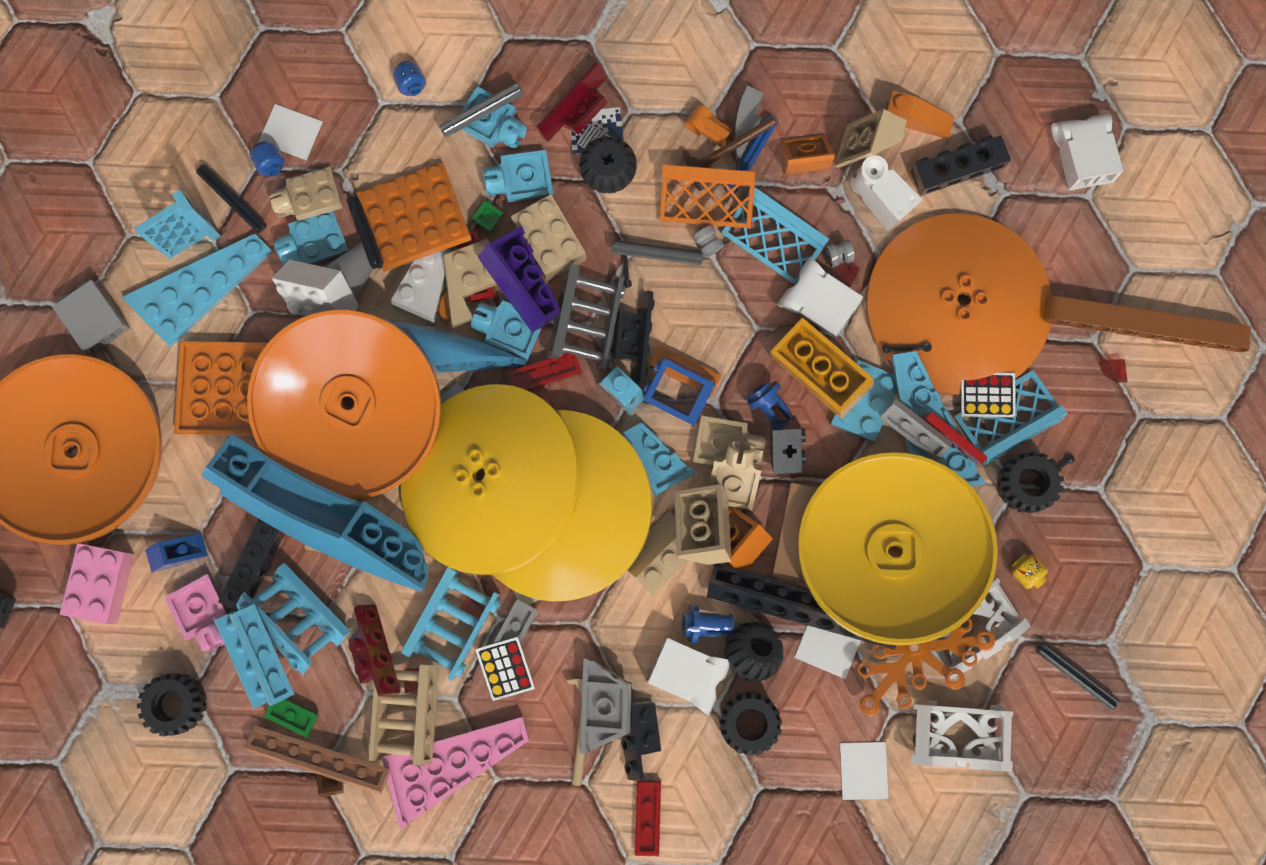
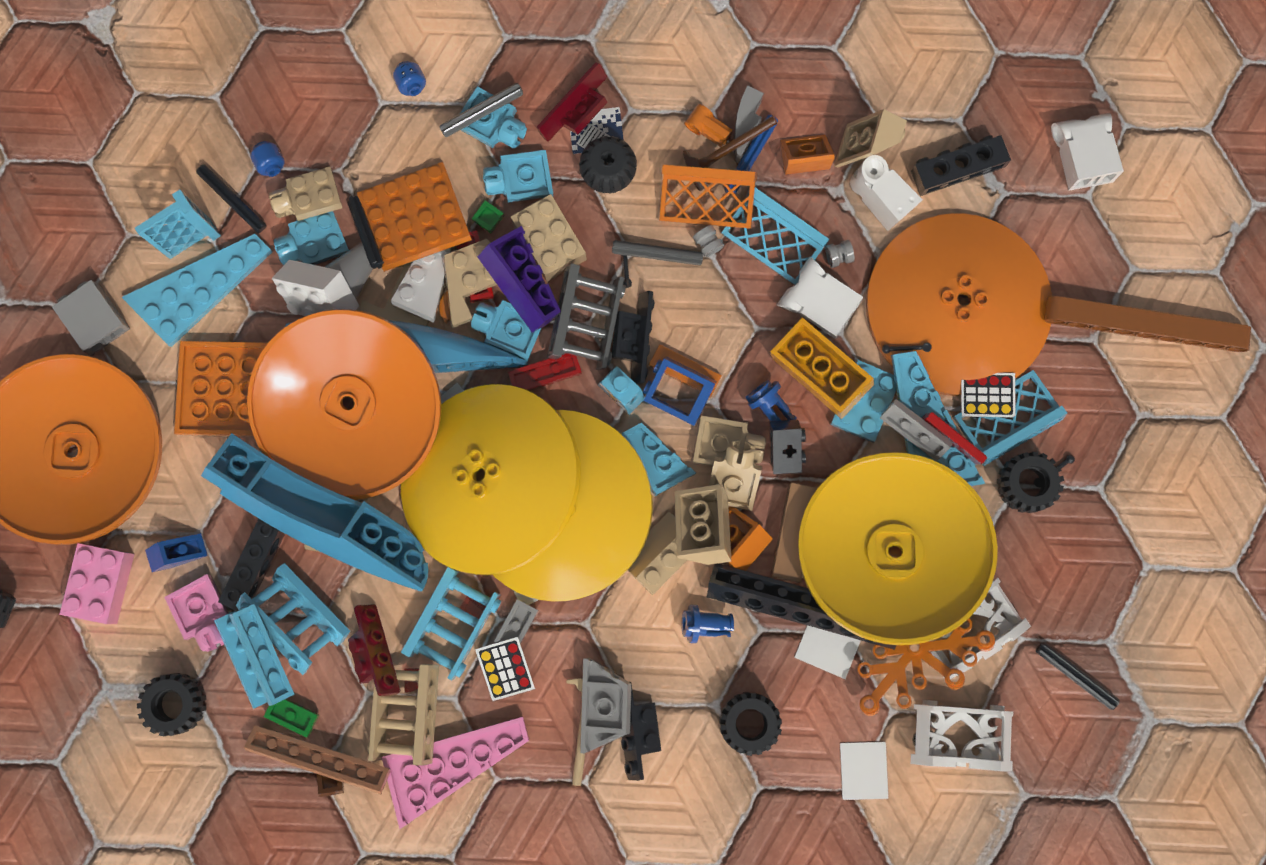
white sticker [258,104,323,160] -> none
red tile [635,780,661,857] -> none
white piece [646,637,730,716] -> none
black wheel [724,622,784,682] -> none
clear red tile [831,265,860,288] -> none
orange slope [886,90,955,139] -> none
yellow head [1012,553,1048,589] -> none
clear red tile [1099,359,1128,383] -> none

